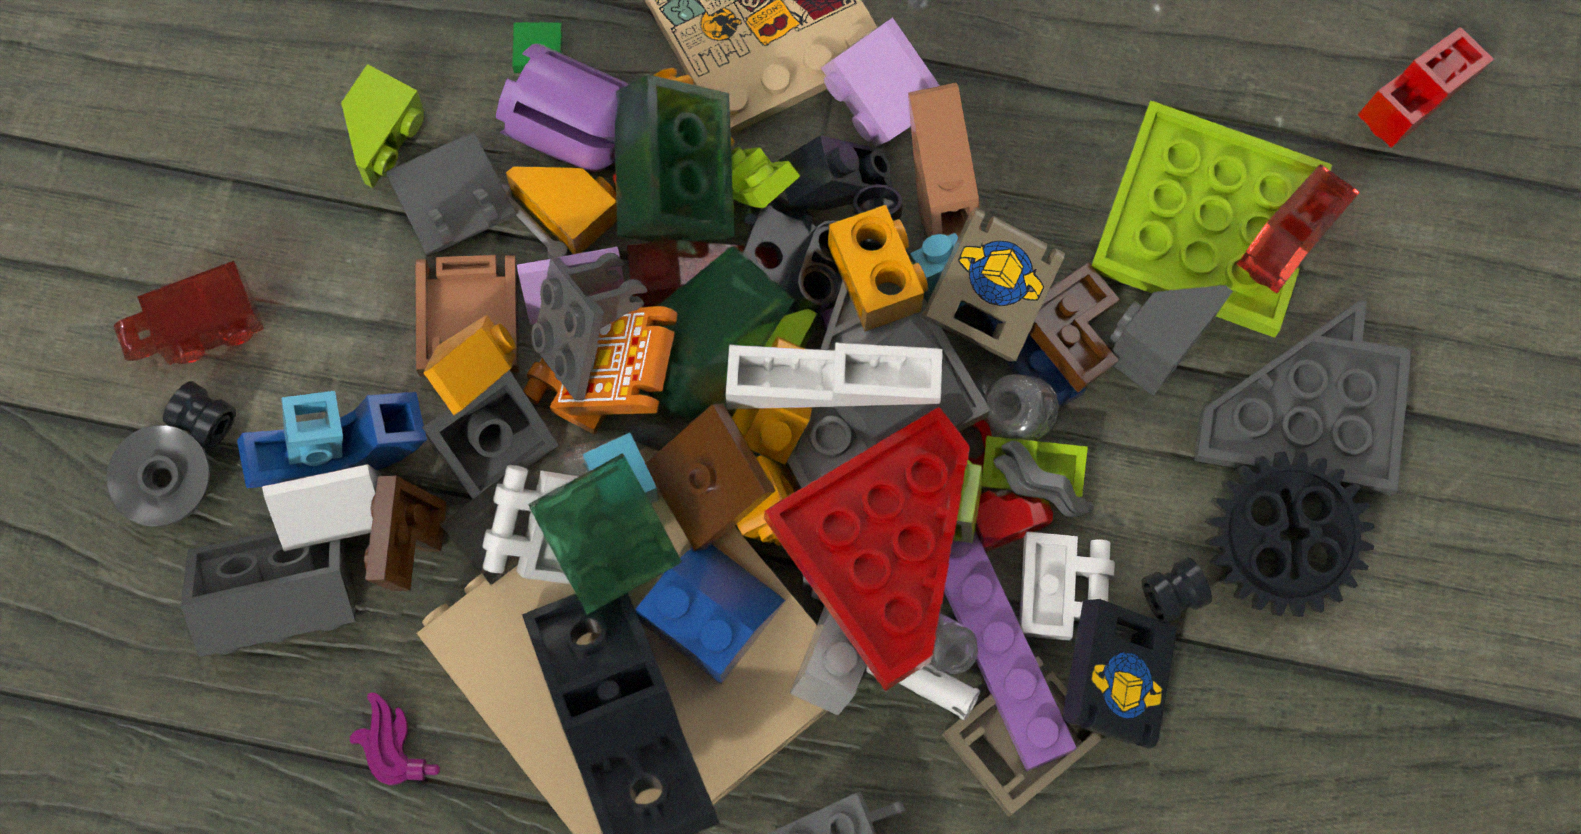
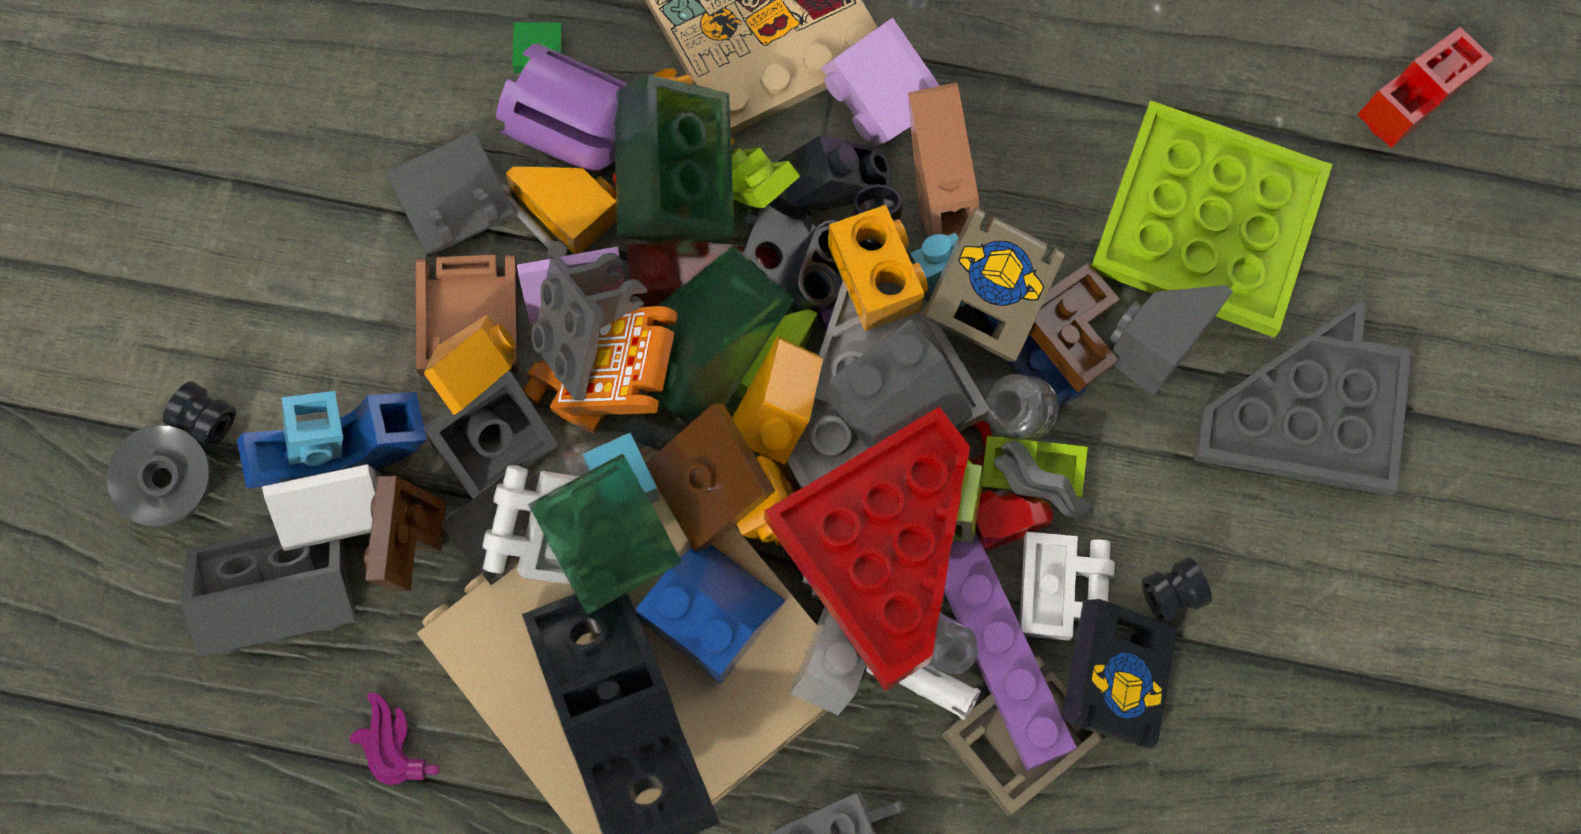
clear red brick [114,261,264,365] -> none
lime slope [341,64,424,188] -> none
white slope [726,343,942,409] -> none
black gear [1205,451,1375,617] -> none
clear red slope [1237,164,1360,294] -> none

